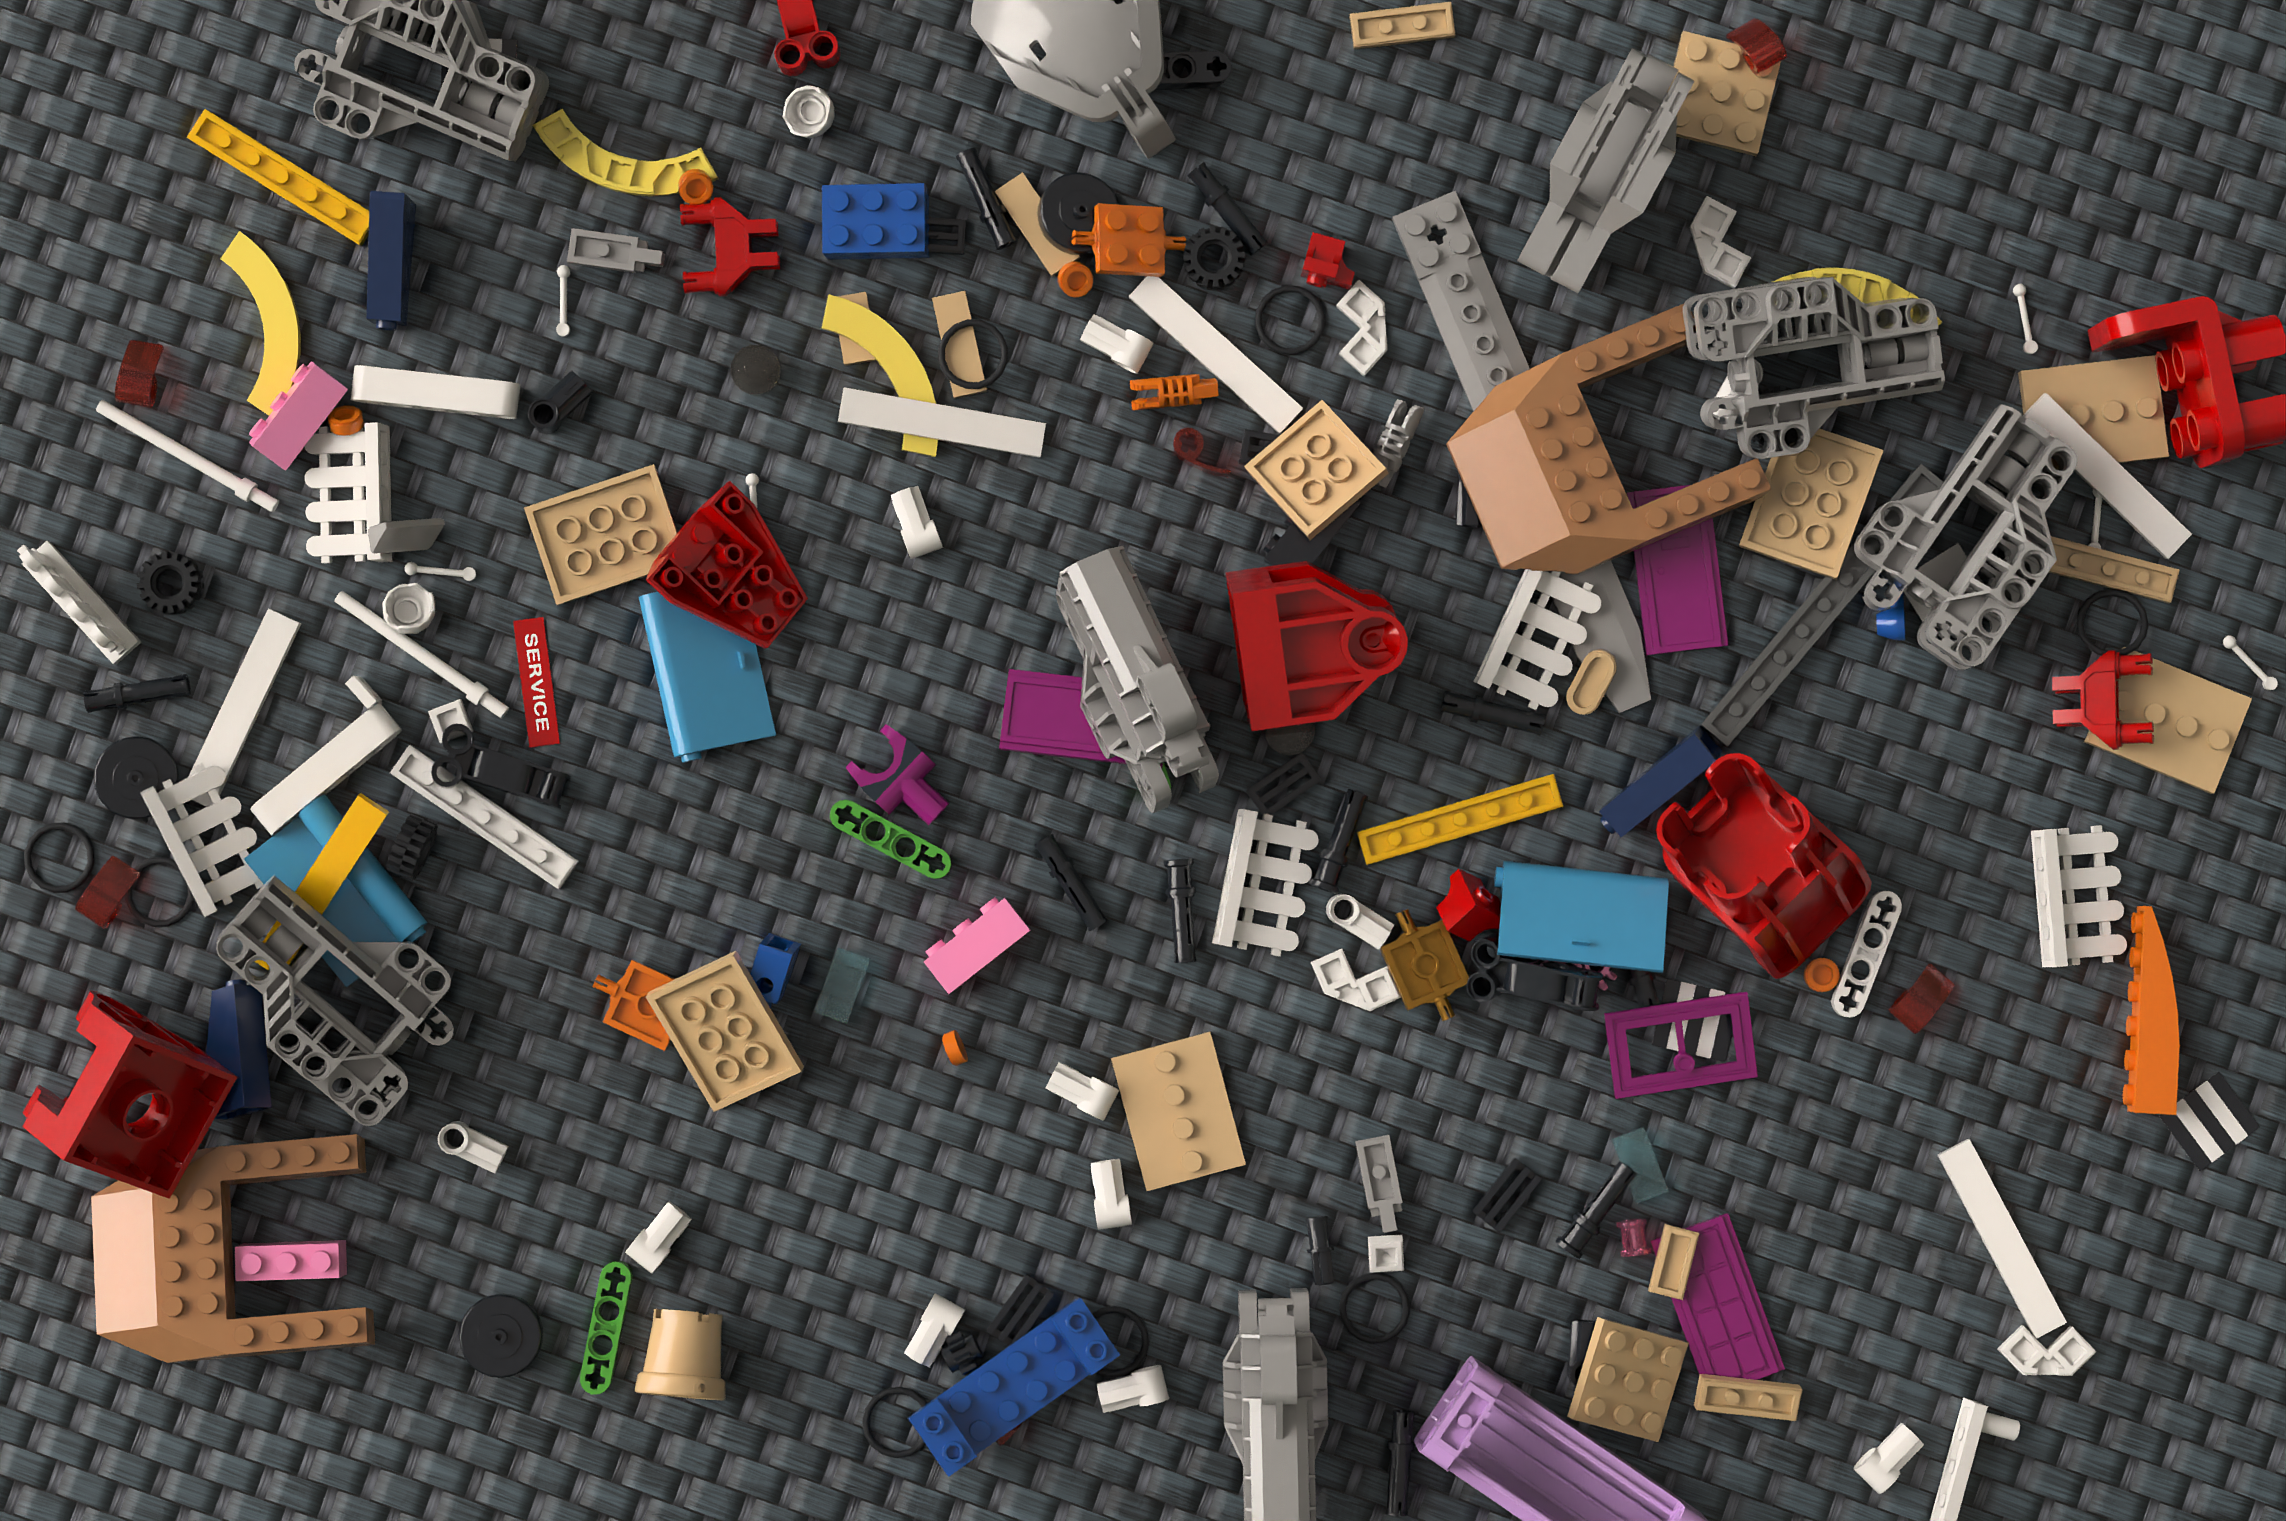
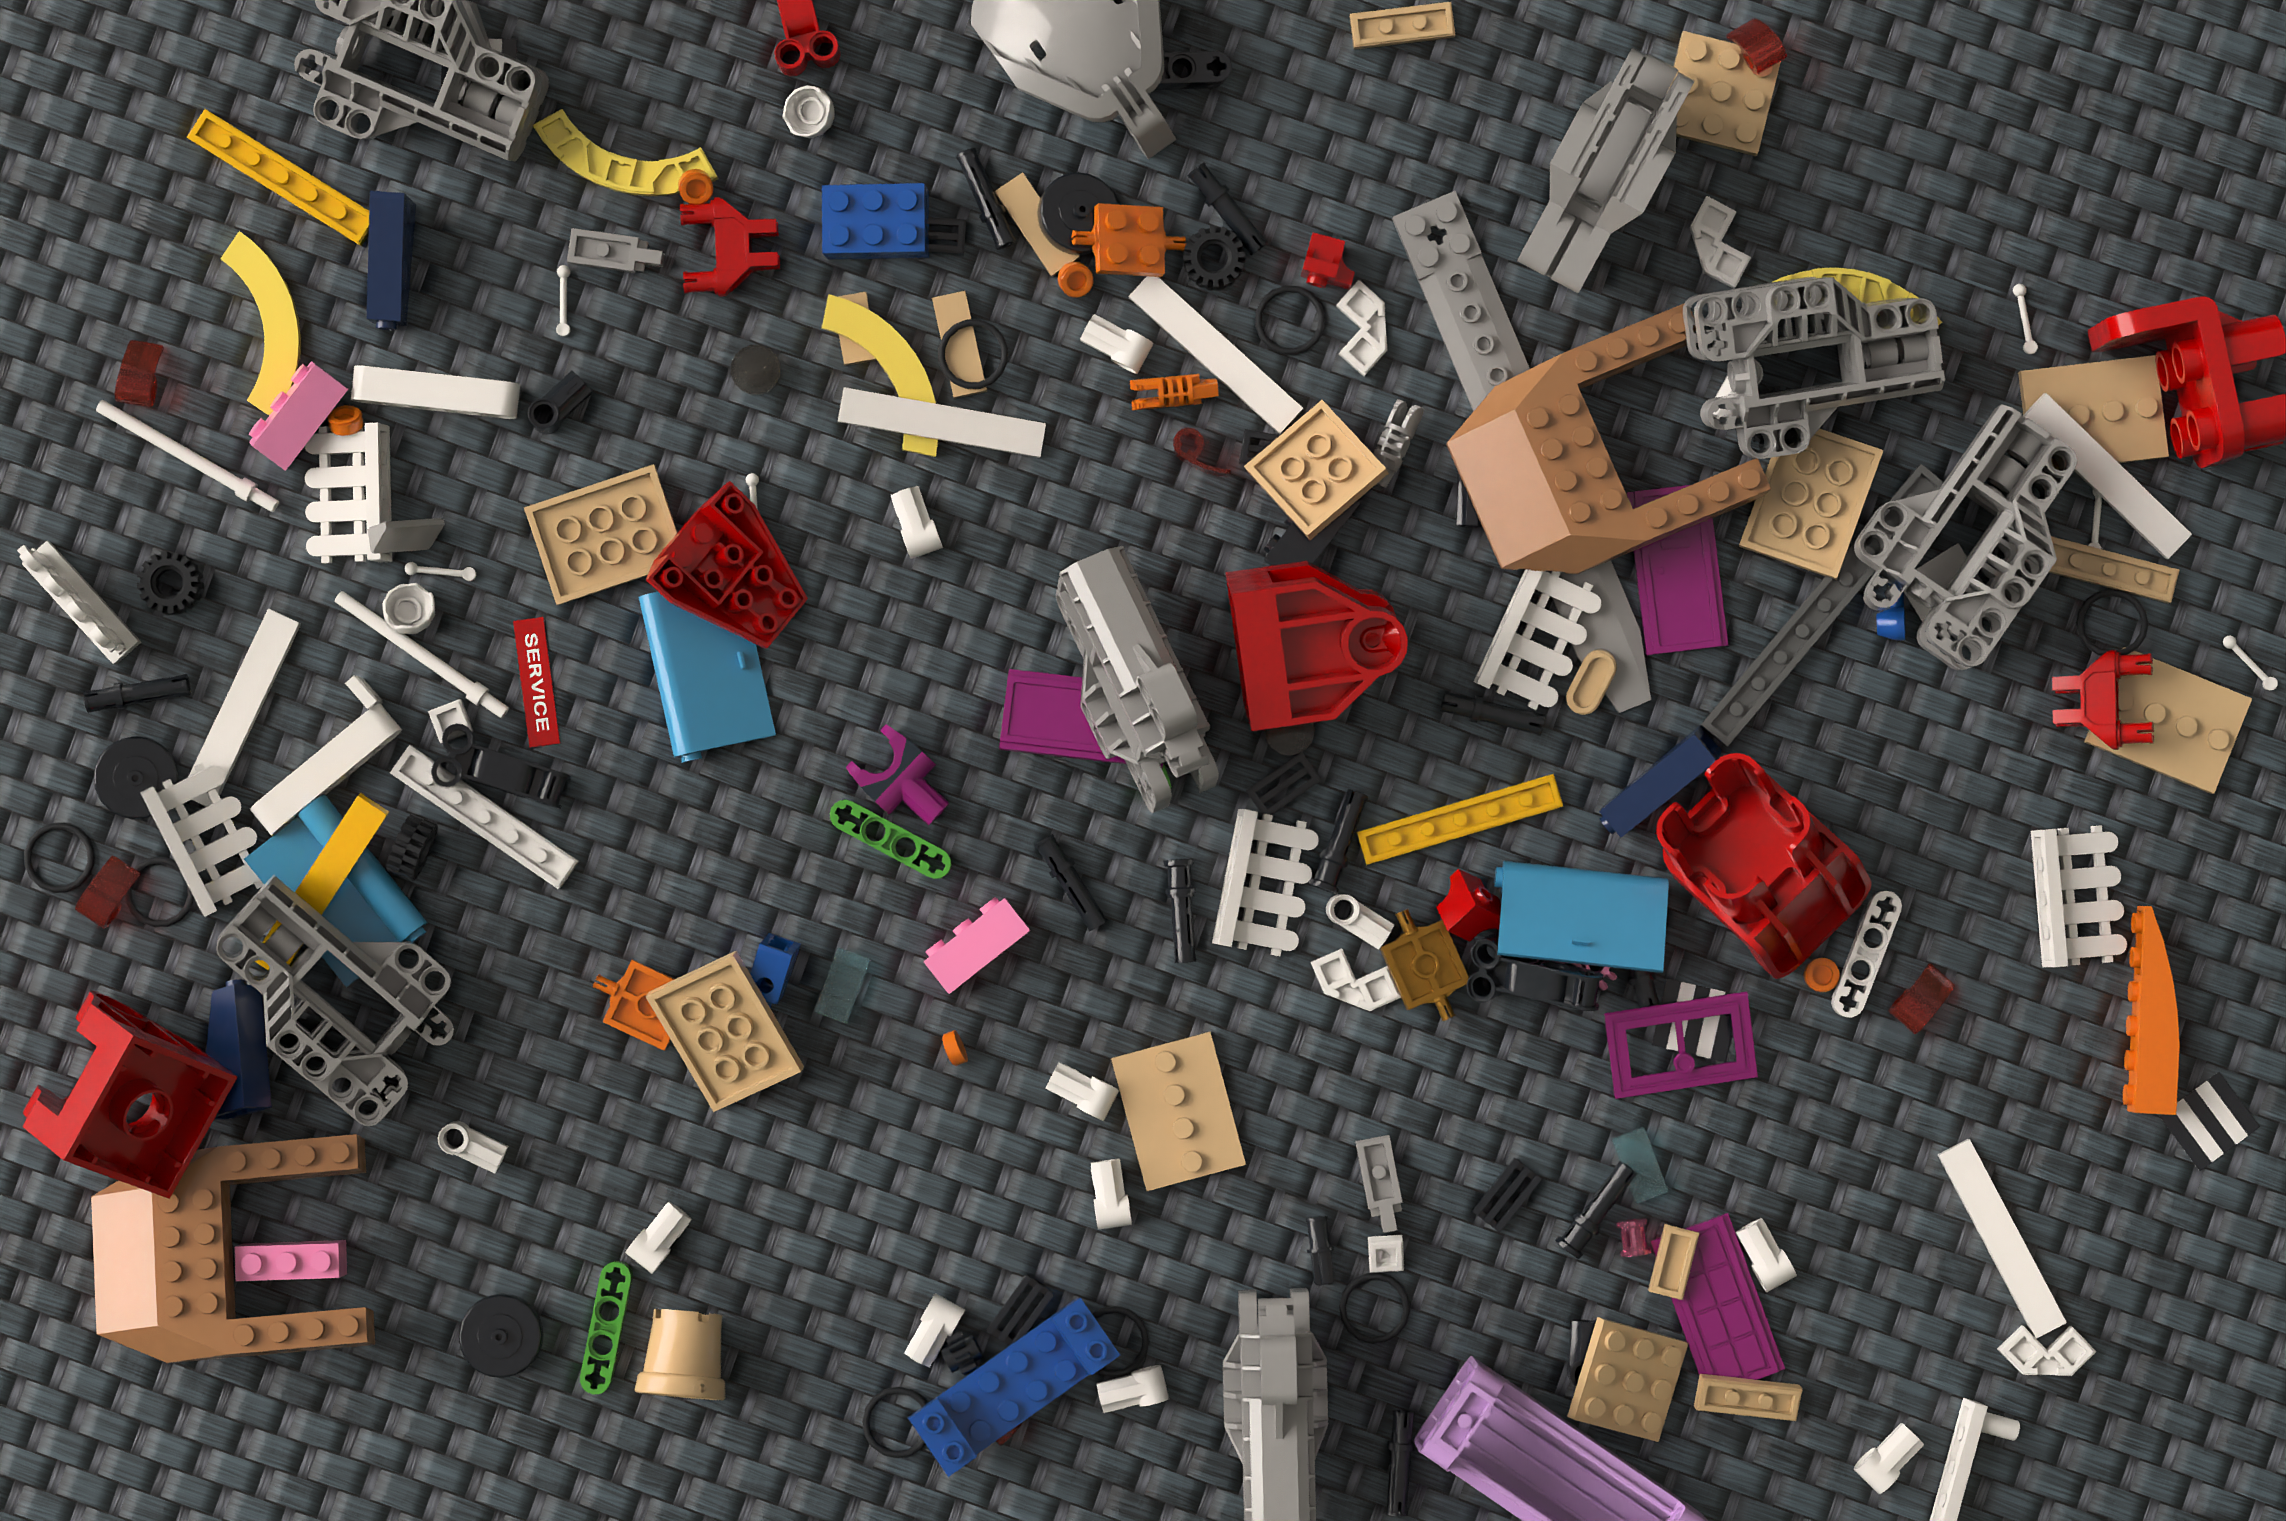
none -> white piece [1736,1218,1797,1293]

